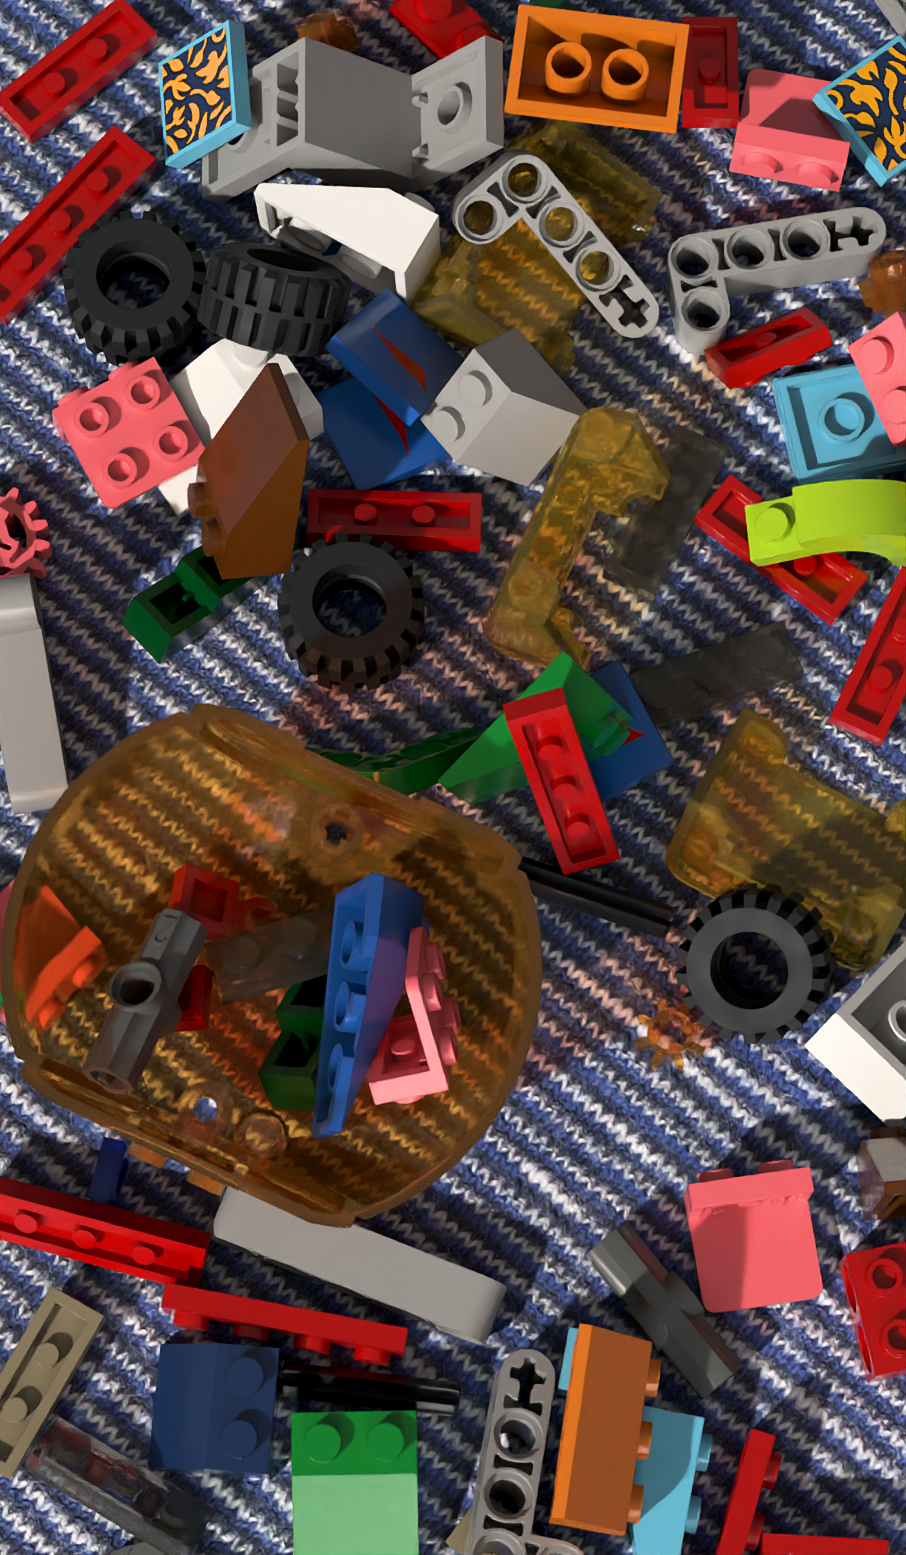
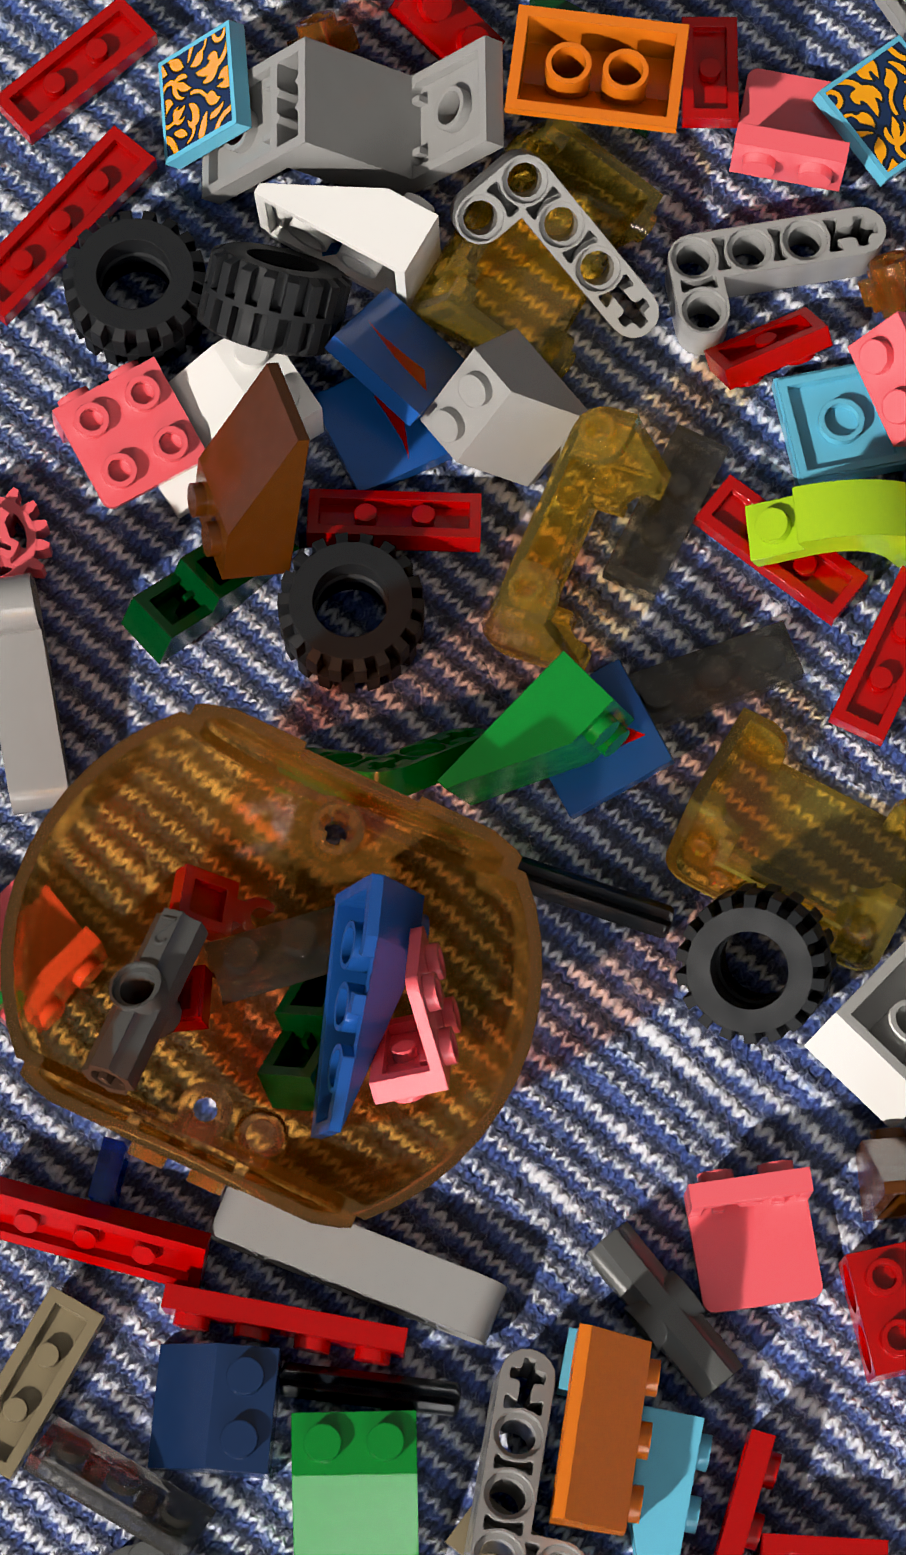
red plate [503,687,620,875] -> none
clear orange gear [634,998,708,1074] -> none

